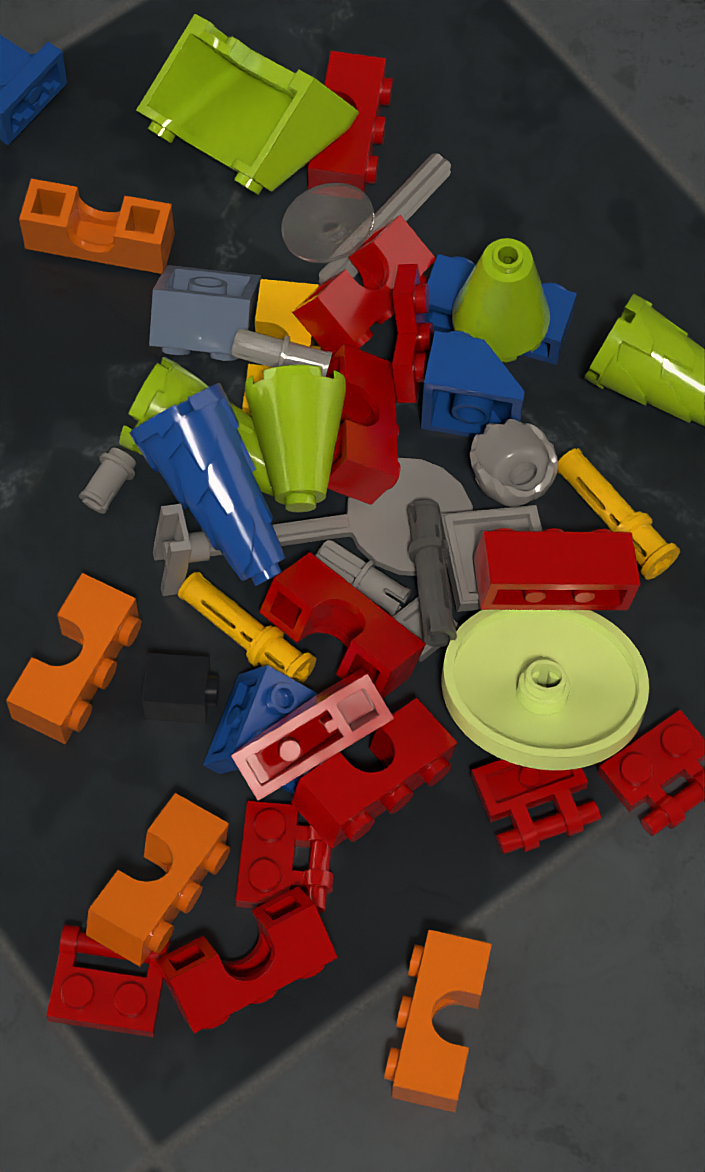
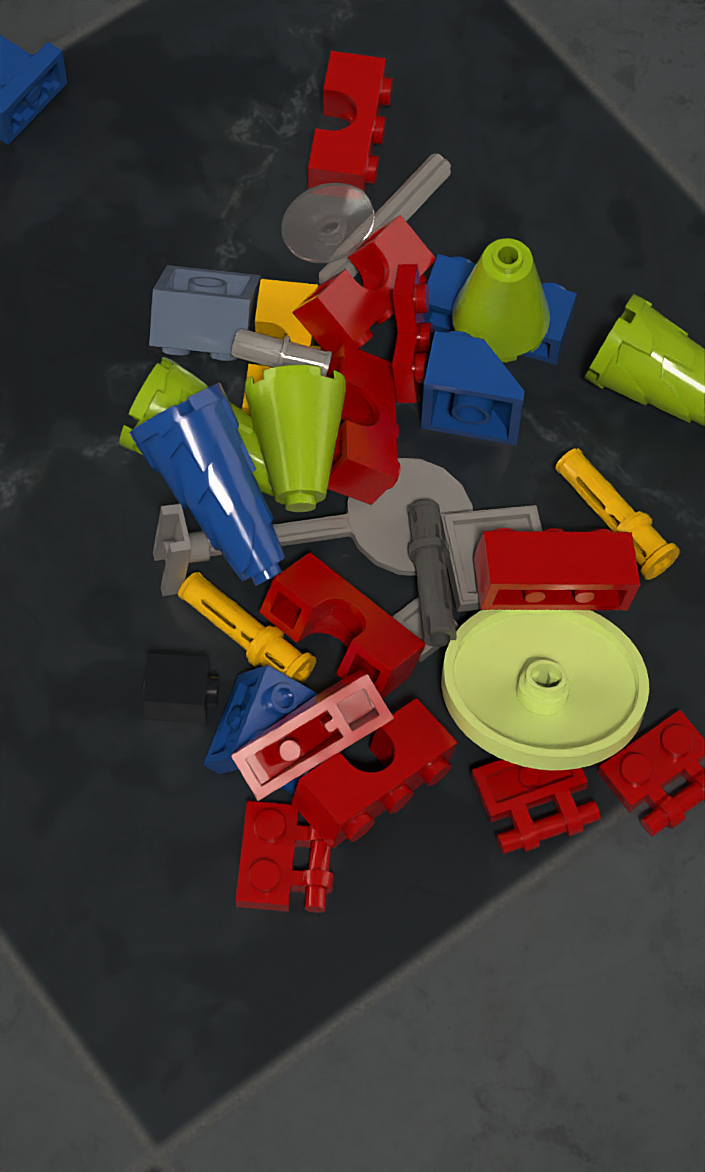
orange arch [6,573,142,744] -> none
orange arch [19,178,175,274] -> none
red plate [46,924,171,1038] -> none
light grey pin [79,448,136,514] -> none
orange arch [86,793,230,967] -> none
lime windscreen [136,14,359,195] -> none
red arch [156,886,338,1033] -> none
light grey axle [315,540,411,617] -> none
orange arch [384,930,492,1113] -> none
light grey hair [470,419,558,507] -> none

